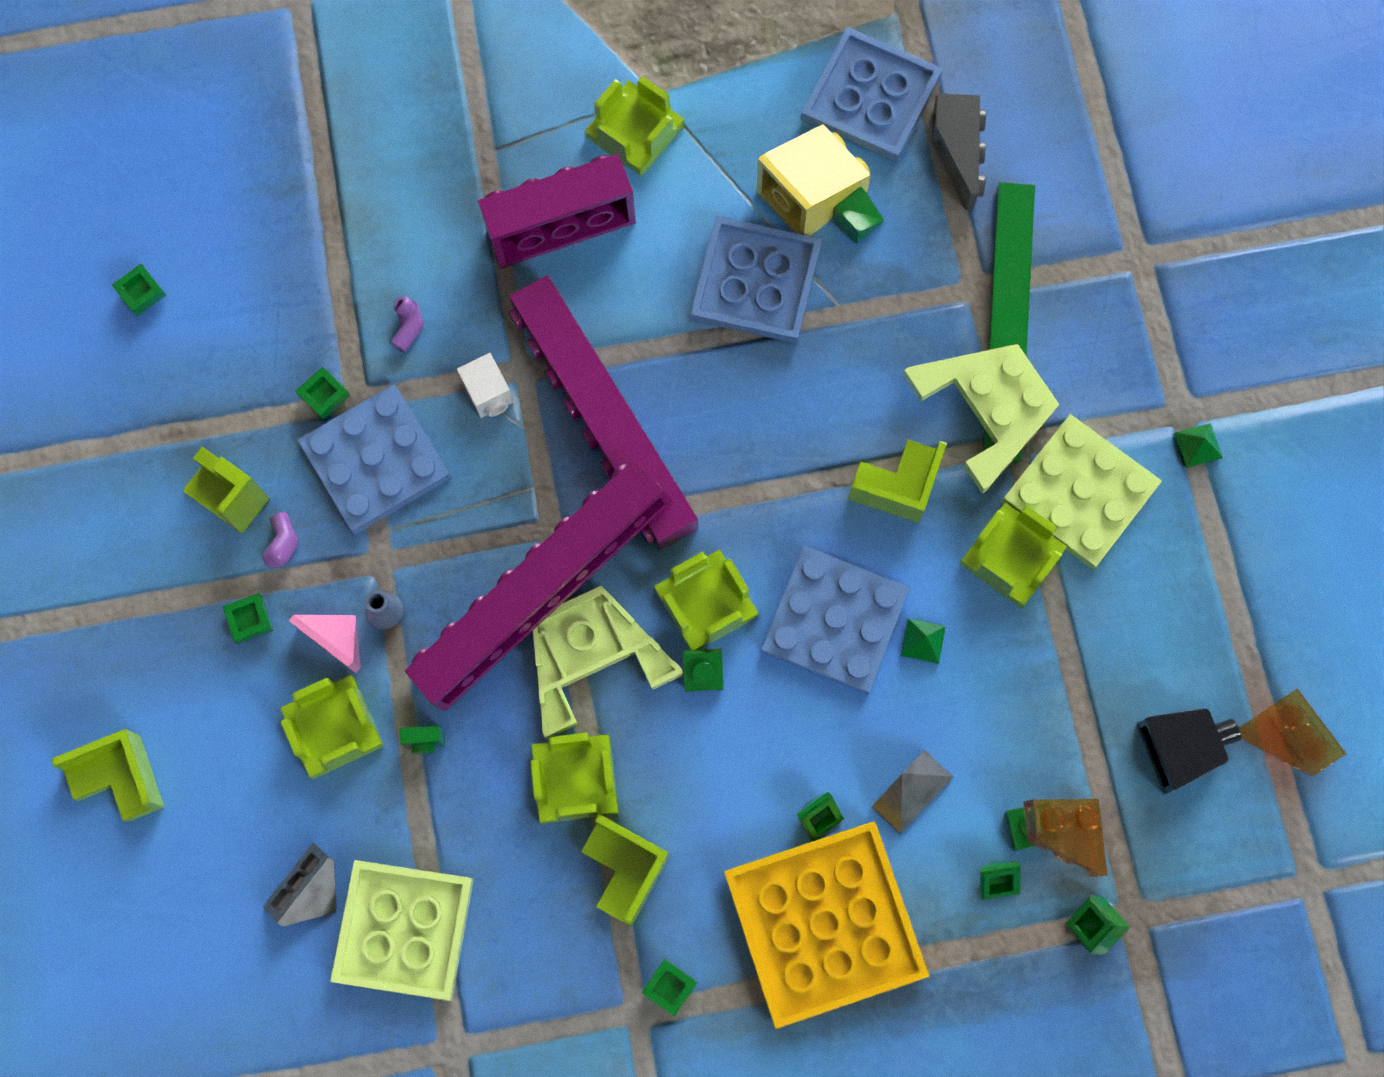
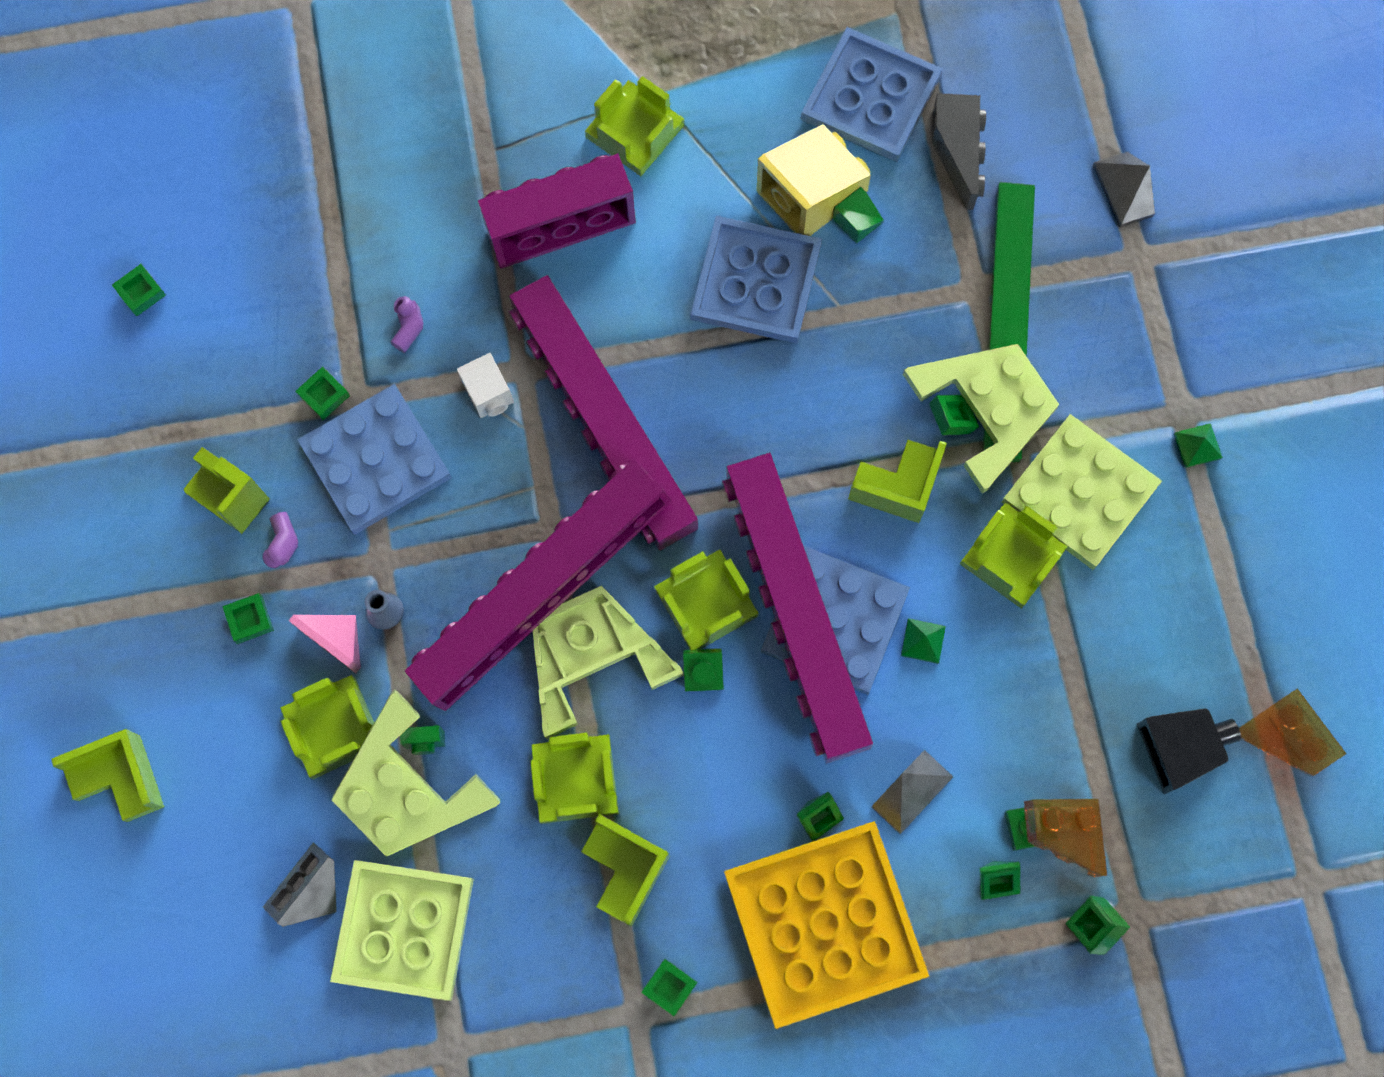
none -> yellowish green wing [332,689,500,857]
none -> magenta brick [722,452,873,764]
none -> green plate [929,395,979,435]
none -> flat silver slope [1093,152,1155,227]

